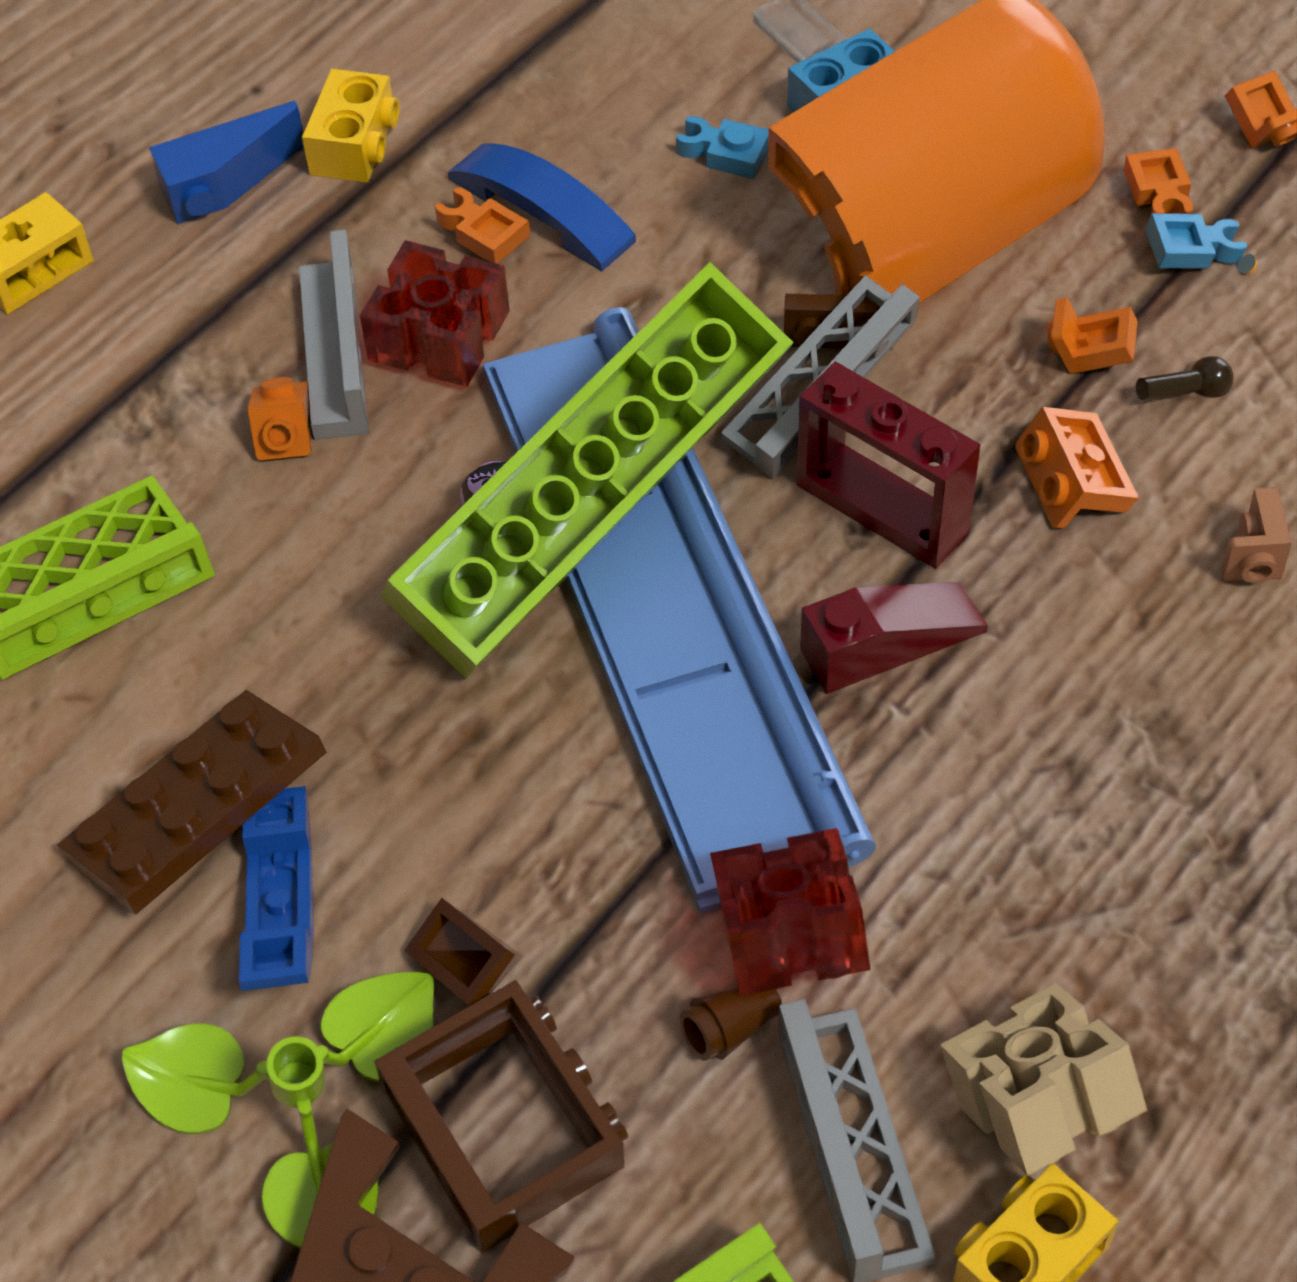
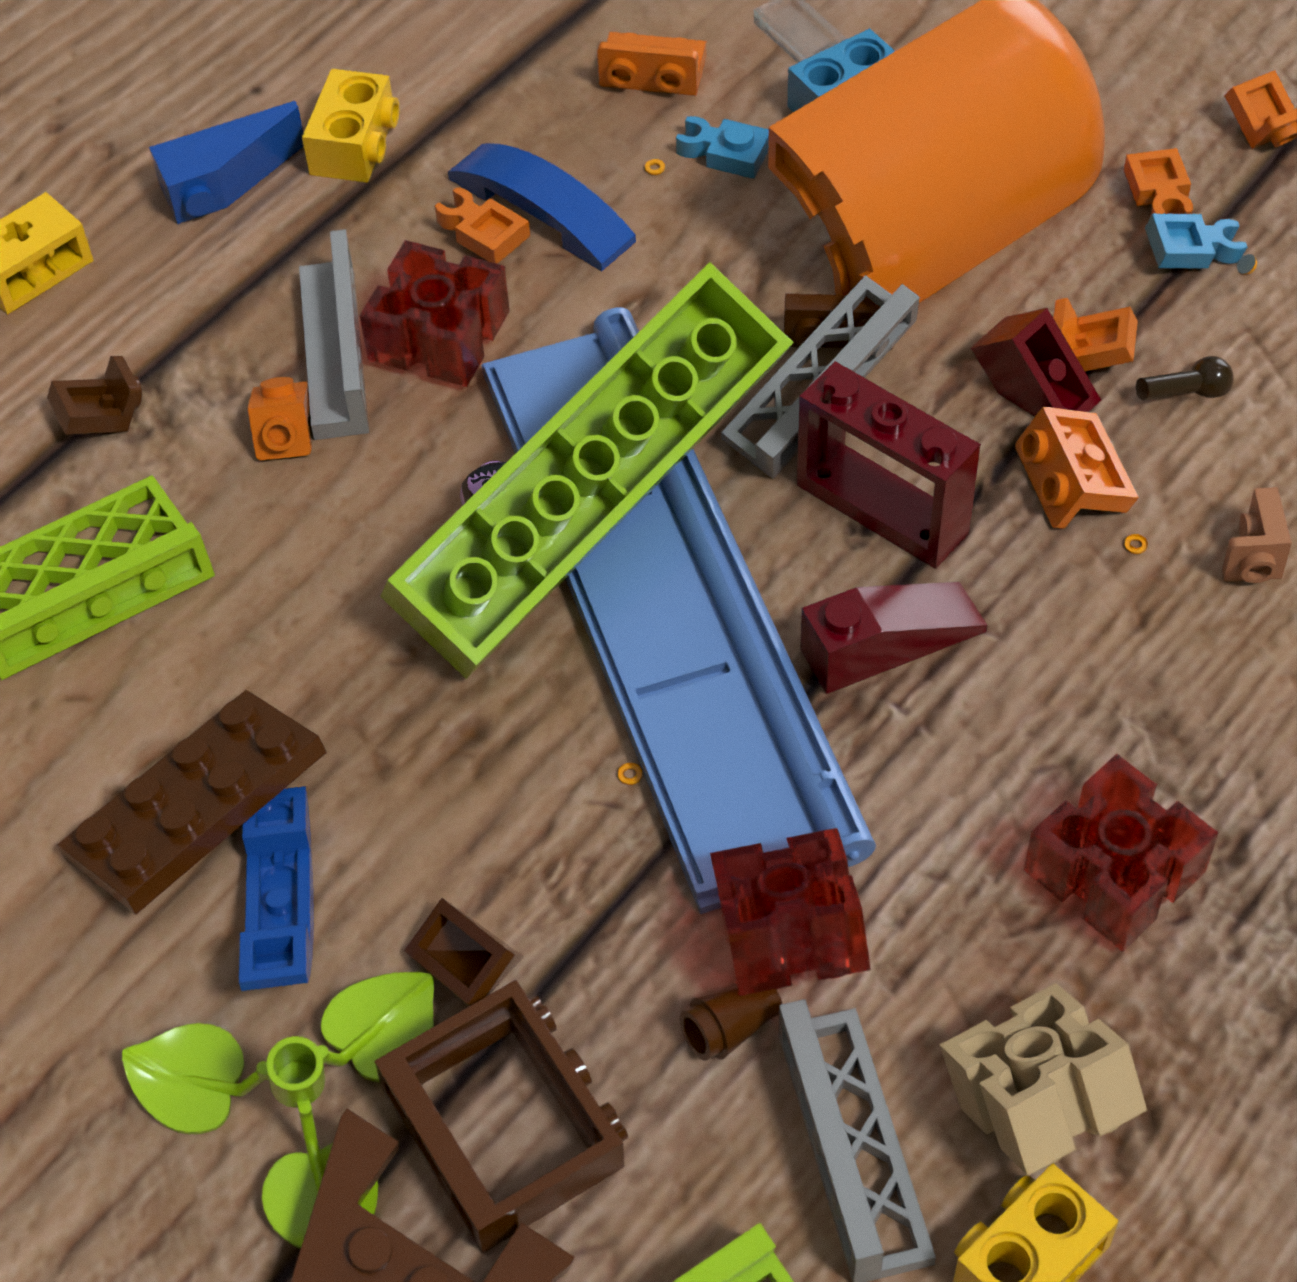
none -> reddish brown bracket [47,356,142,434]
none -> orange bracket [597,32,707,96]
none -> light orange piece [618,763,642,785]
none -> light orange piece [645,159,665,175]
none -> dark red slope [971,308,1101,417]
none -> clear red brick [1024,754,1219,952]
none -> light orange piece [1124,534,1148,554]

